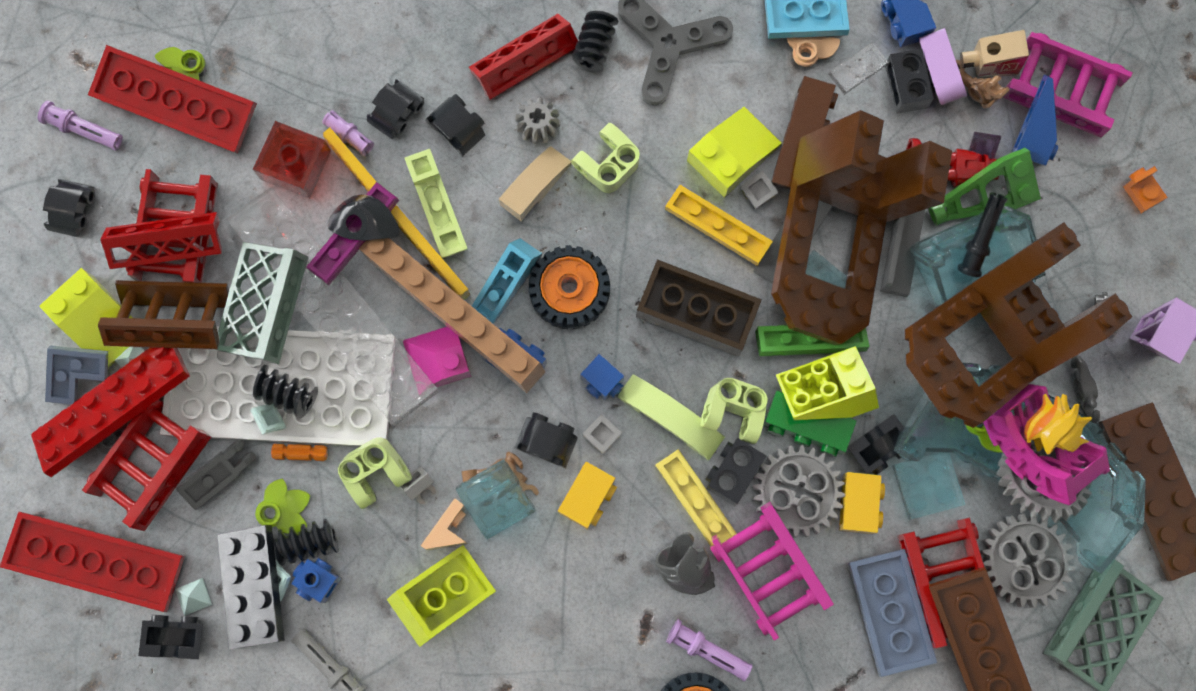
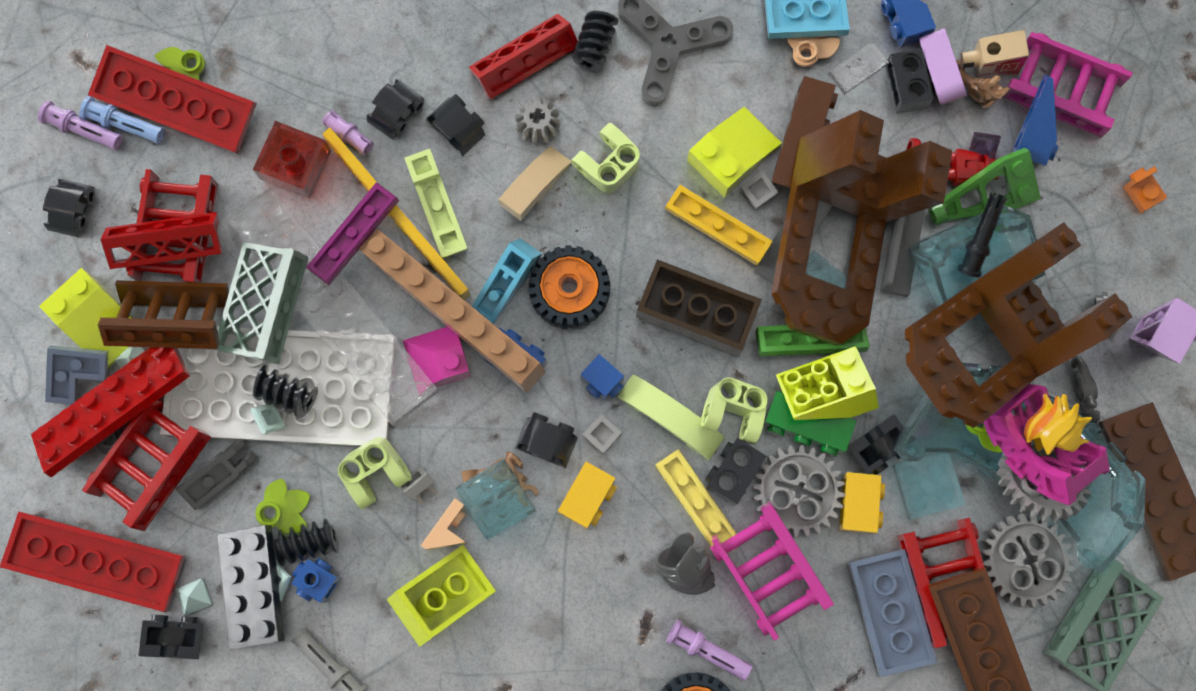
orange axle [271,444,328,461] -> none
black piece [327,194,400,241] -> none
none -> light blue pin [79,96,165,144]

